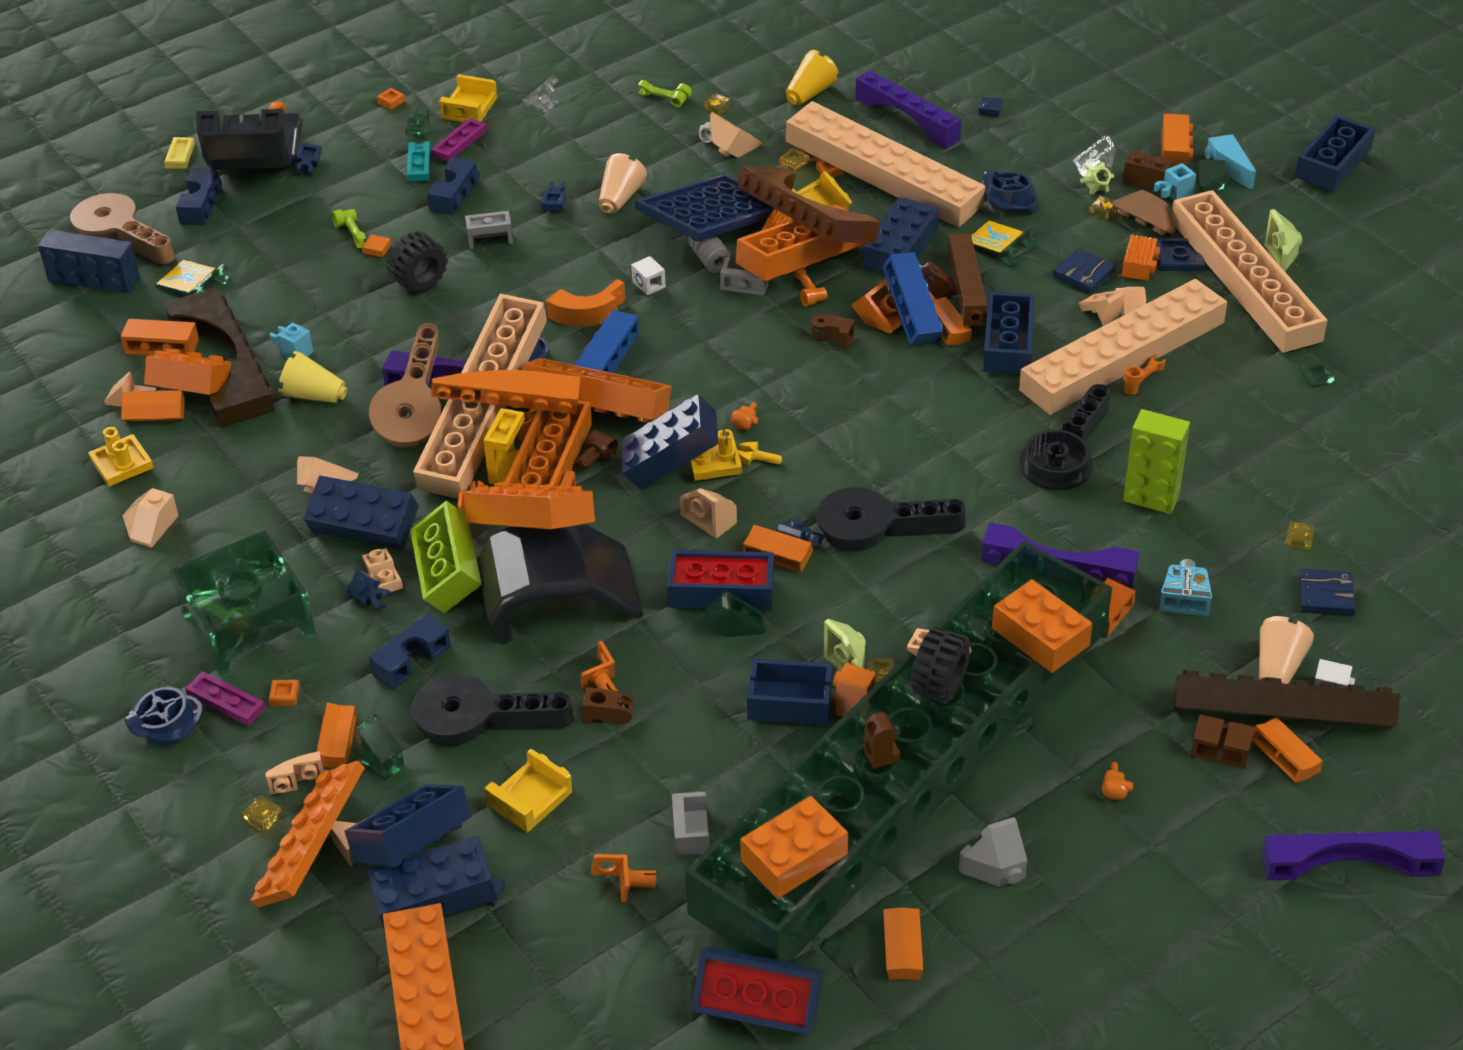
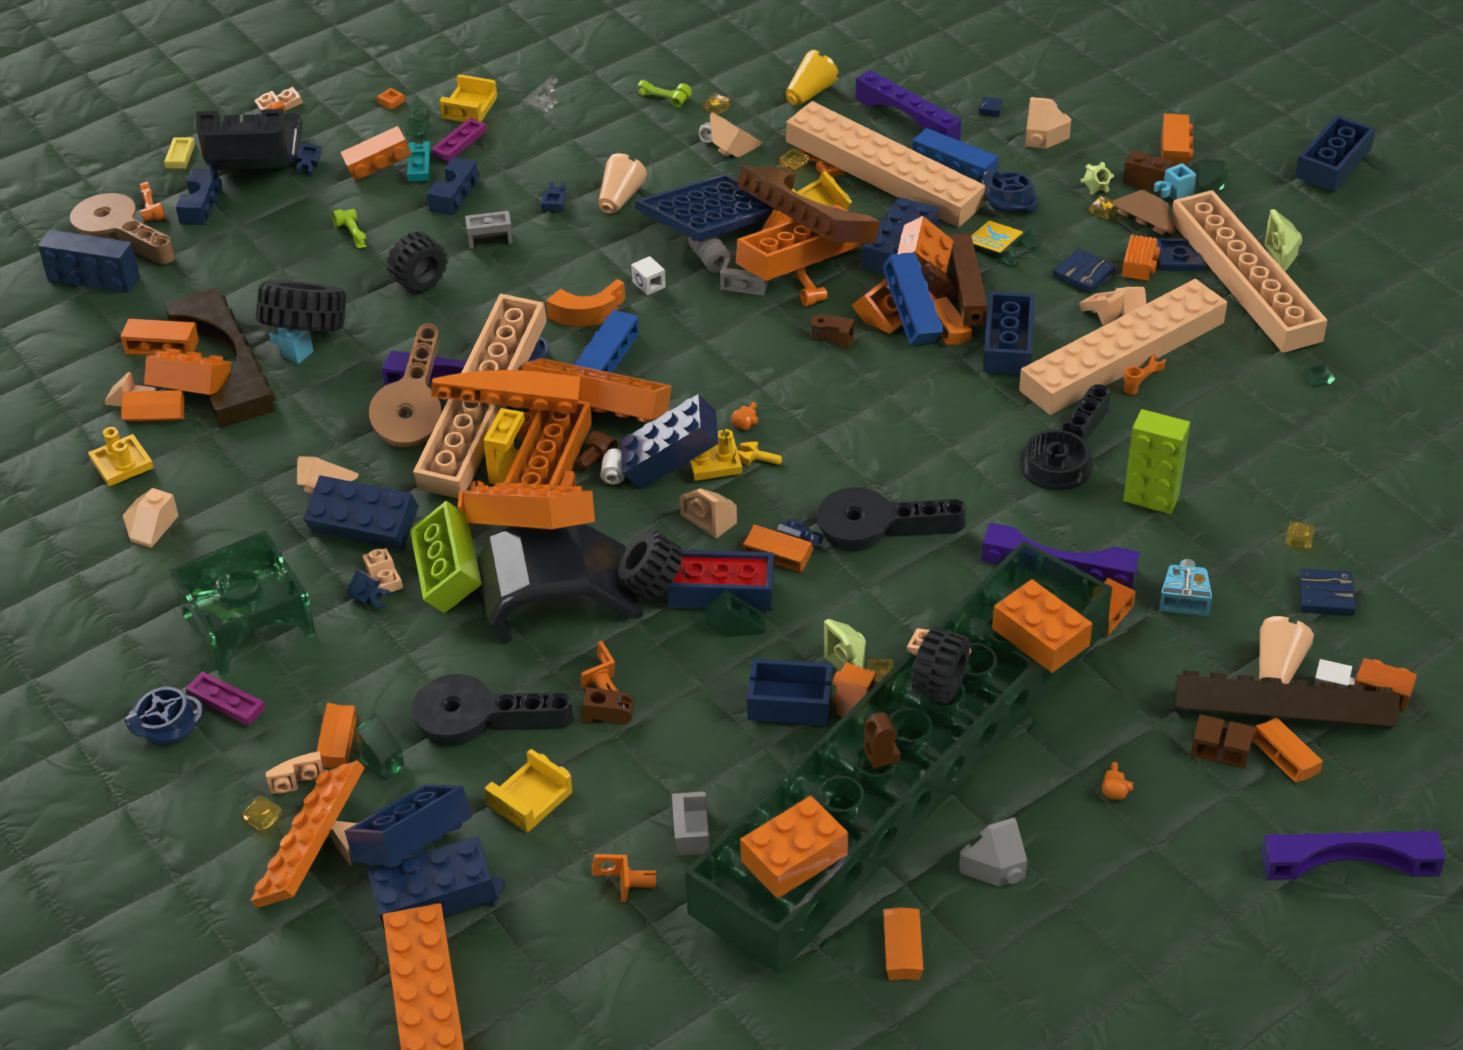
flag [155,260,231,296] -> none
orange tile [268,680,300,706] -> none
light yellow cone [278,351,347,403] -> none
orange tile [362,235,392,257] -> none
dark blue arch [369,614,451,690] -> none
red brick [691,946,825,1035] -> none
clear slope [1073,134,1117,177] -> none
medium azure slope [1205,134,1256,189] -> none
none -> orange brick [140,182,166,223]
none -> light nougat slope [254,87,303,110]
none -> black tyre [256,280,347,332]
none -> orange brick [340,126,412,181]
none -> white brick [600,449,625,485]
none -> black tyre [617,529,683,600]
none -> orange brick [897,216,954,273]
none -> blue brick [912,128,998,184]
none -> light nougat slope [1025,97,1071,149]
none -> orange brick [1354,658,1417,712]

